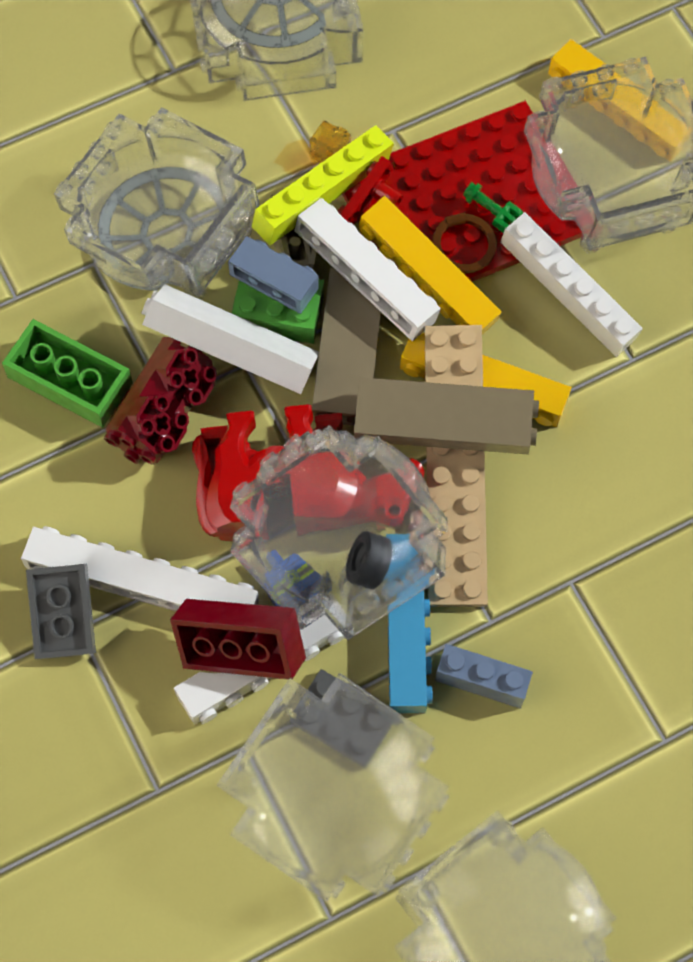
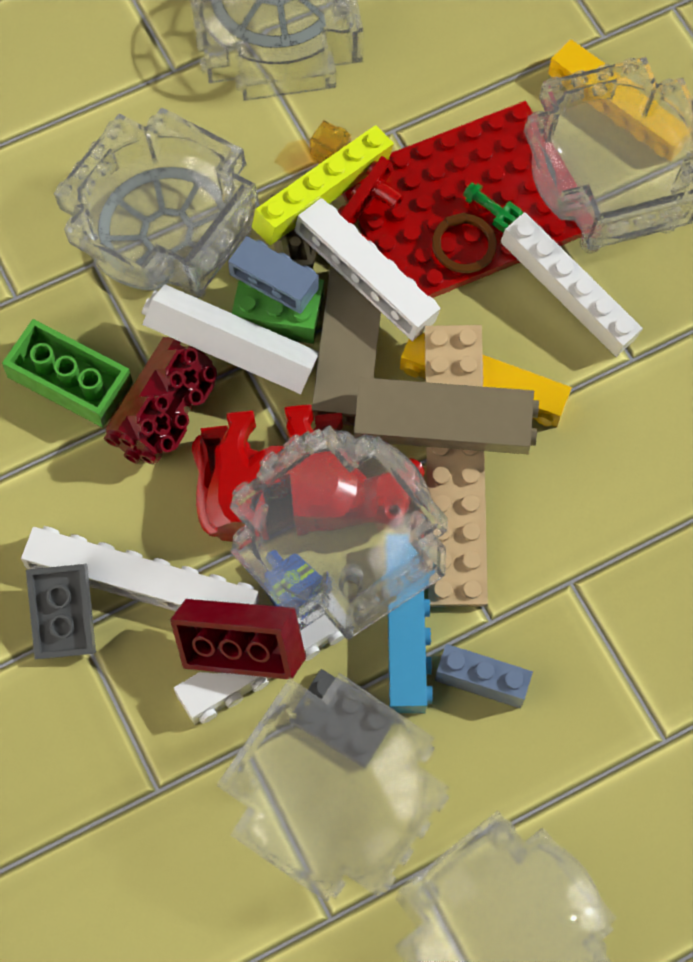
black tyre [346,531,392,589] -> none
yellow brick [359,196,502,335] -> none

